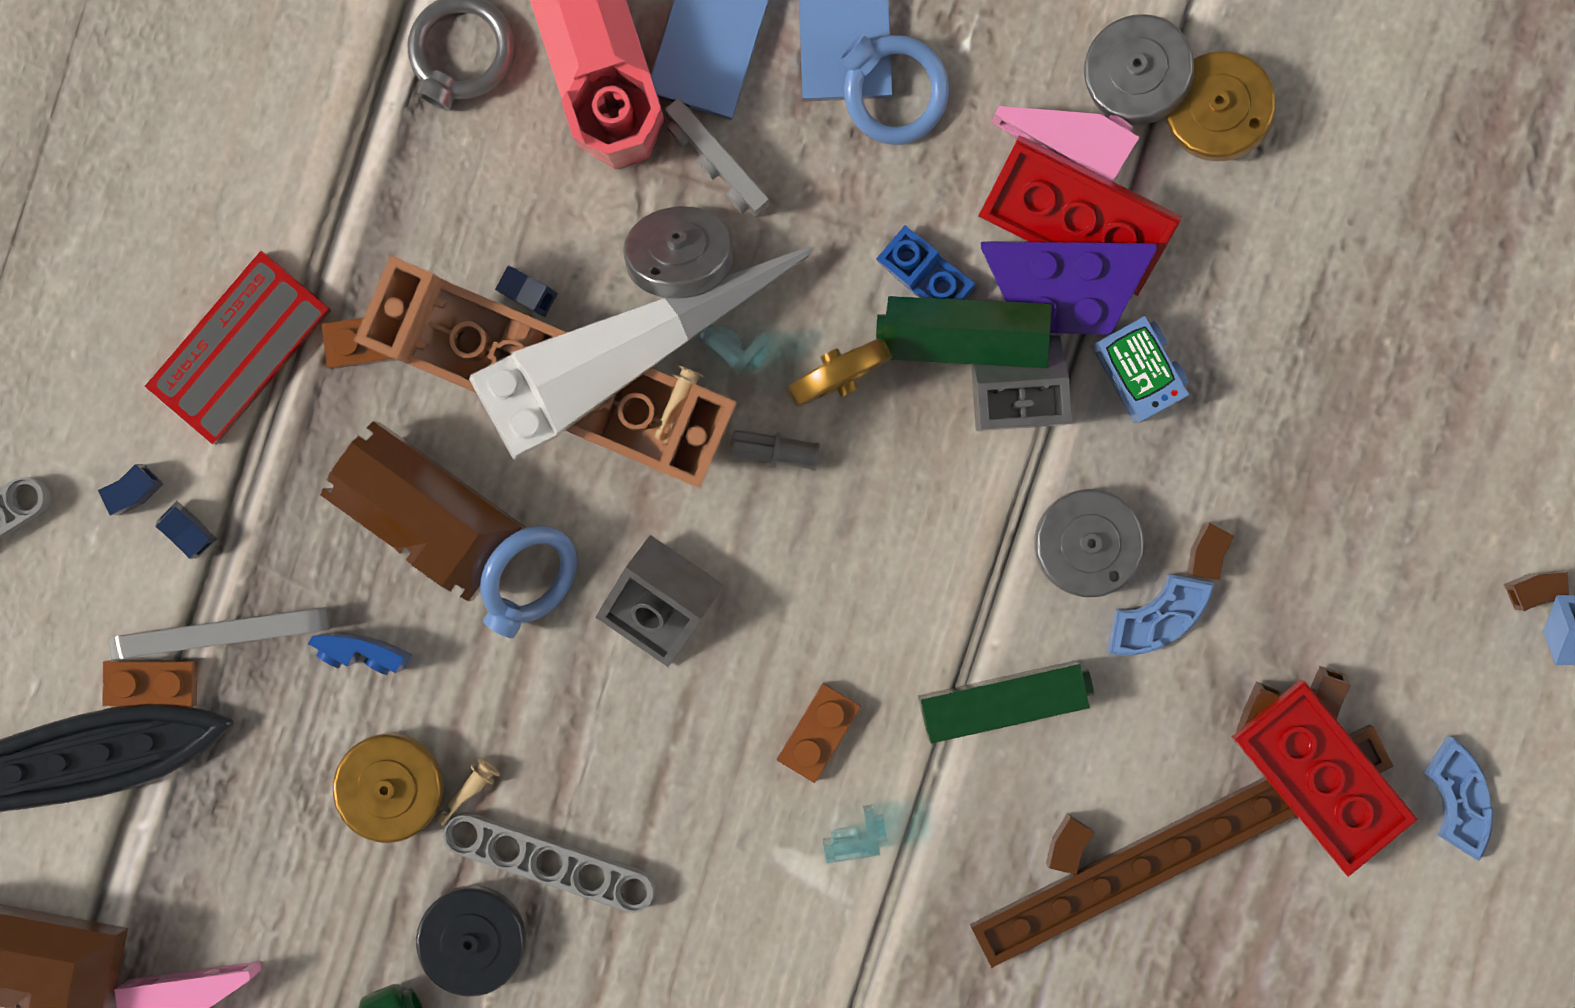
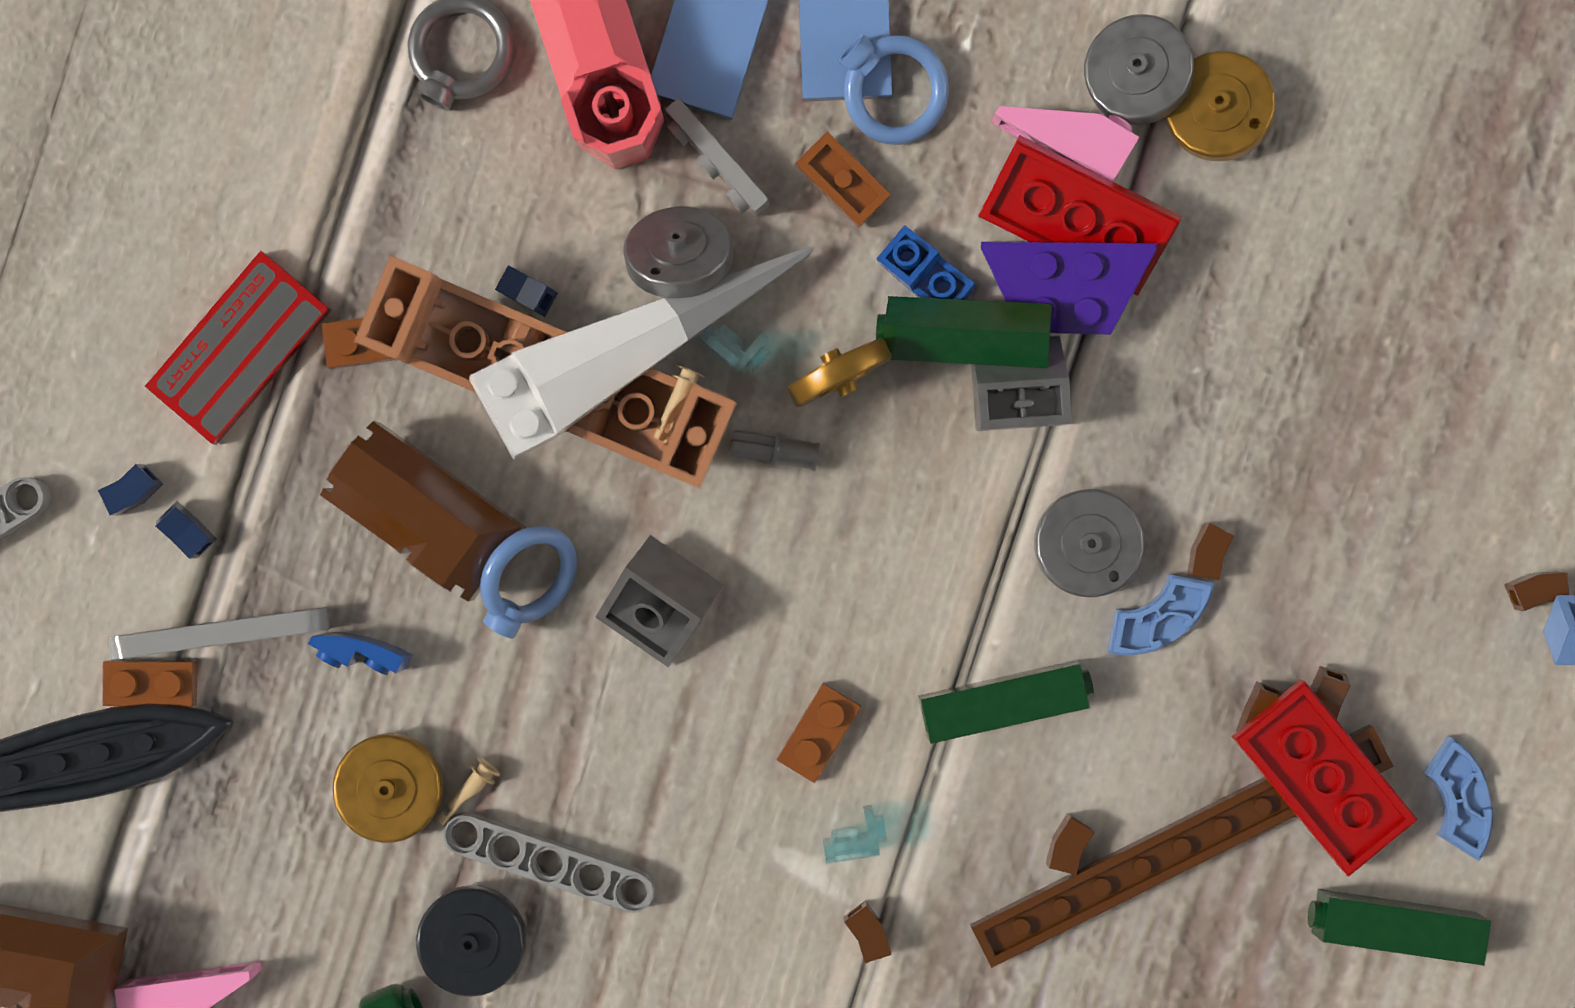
brick [1091,316,1189,423] -> none
none -> dark orange plate [796,131,891,228]
none -> reddish brown piece [843,900,892,963]
none -> dark green brick [1307,889,1491,966]

